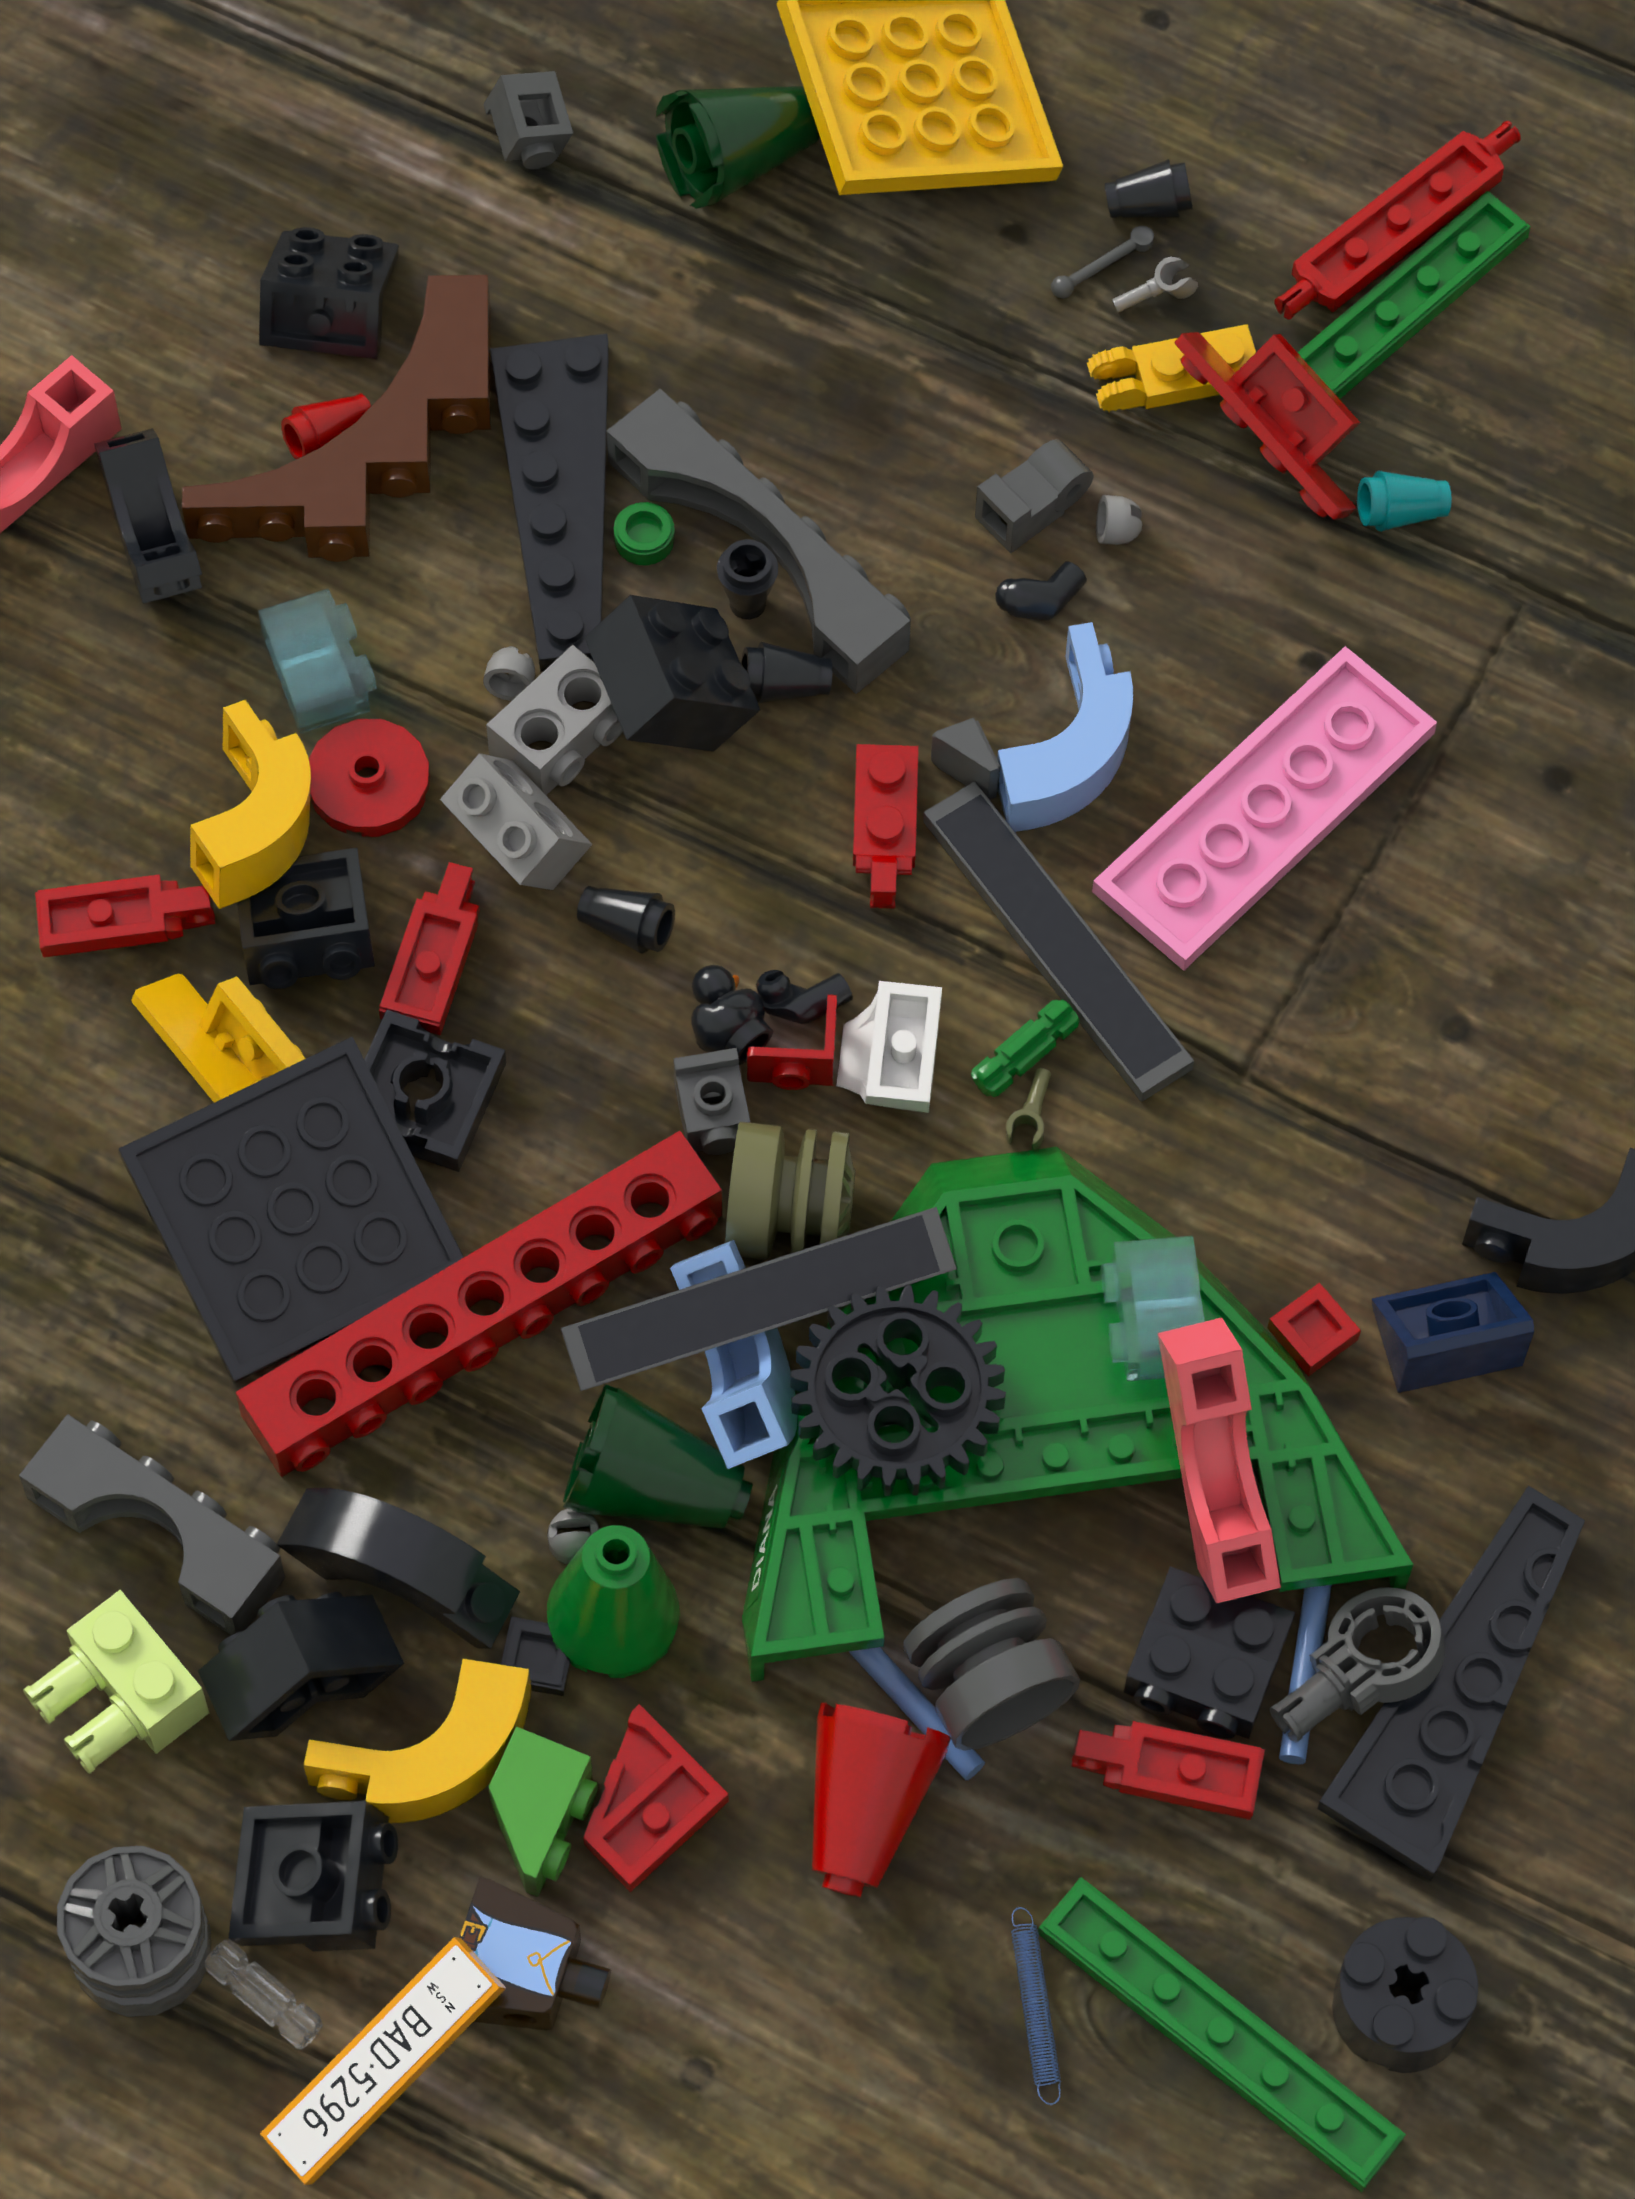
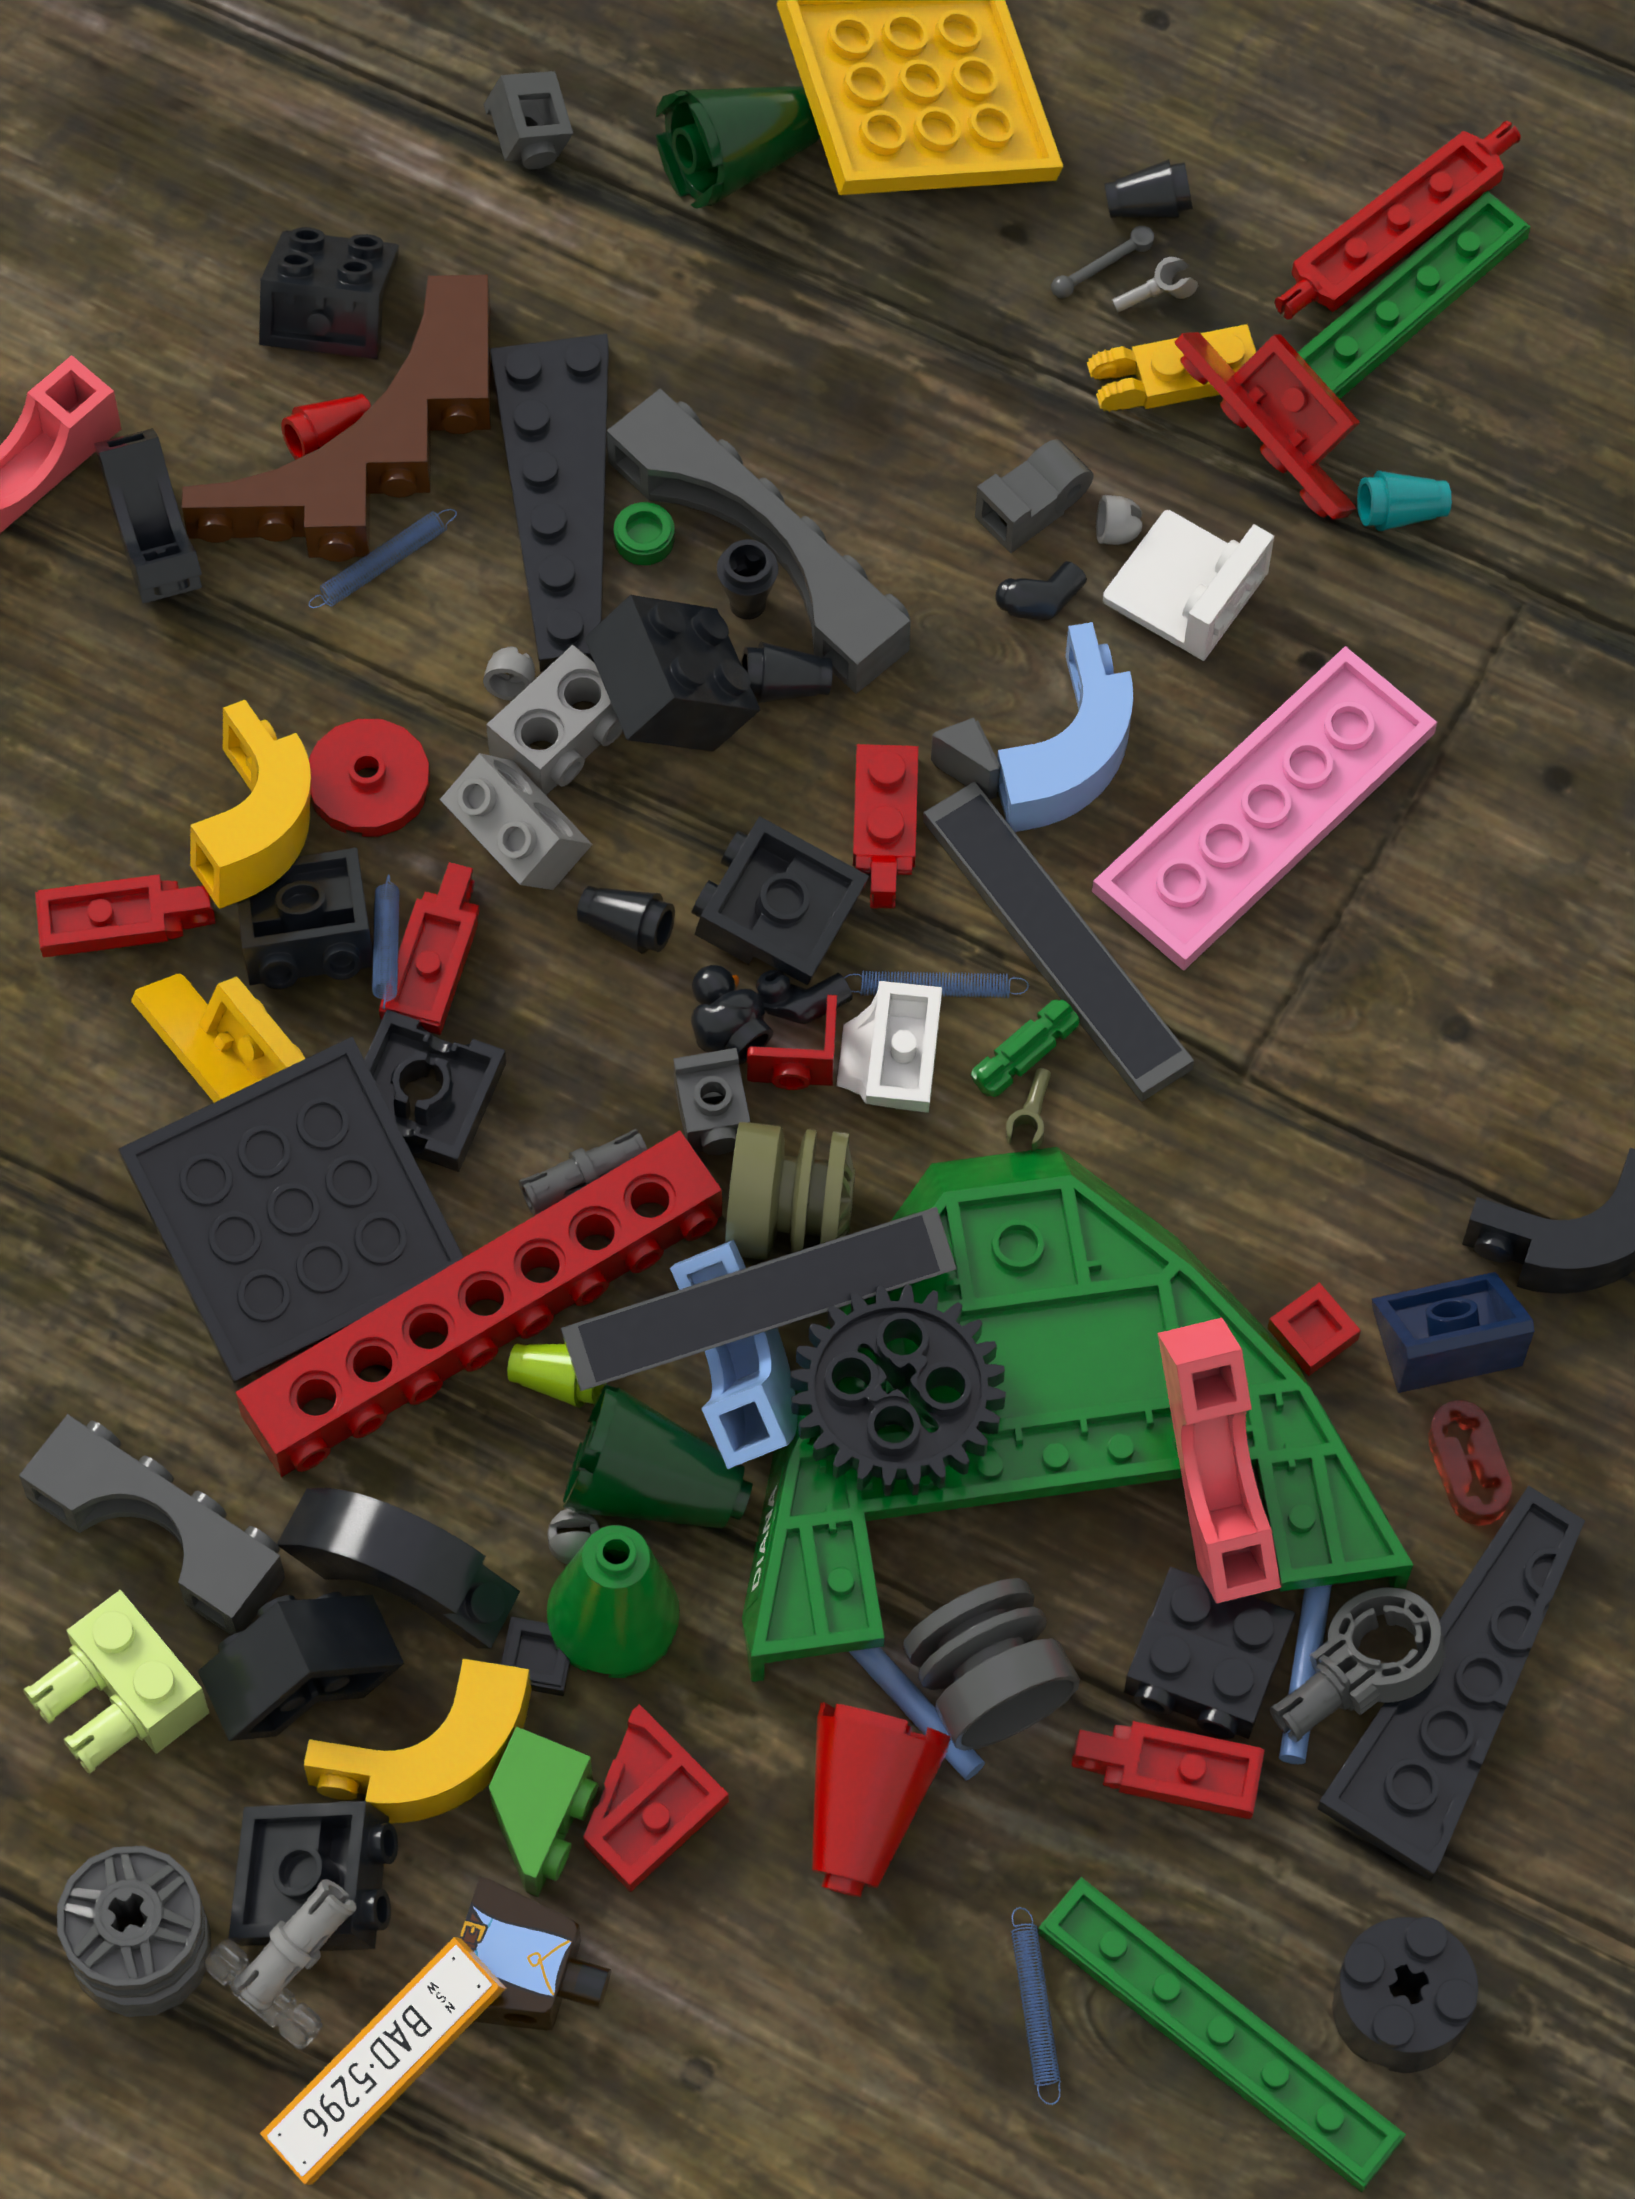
clear light blue brick [258,589,377,734] -> none
clear light blue brick [1102,1236,1205,1381] -> none
none -> light grey pin [234,1880,356,2010]
none -> medium blue piece [308,509,457,608]
none -> medium blue piece [372,874,400,1009]
none -> lime cone [507,1343,607,1408]
none -> dark grey pin [519,1129,647,1216]
none -> black plate [691,816,869,986]
none -> medium blue piece [844,971,1029,998]
none -> white bracket [1103,510,1274,661]
none -> clear red beam [1428,1400,1512,1526]

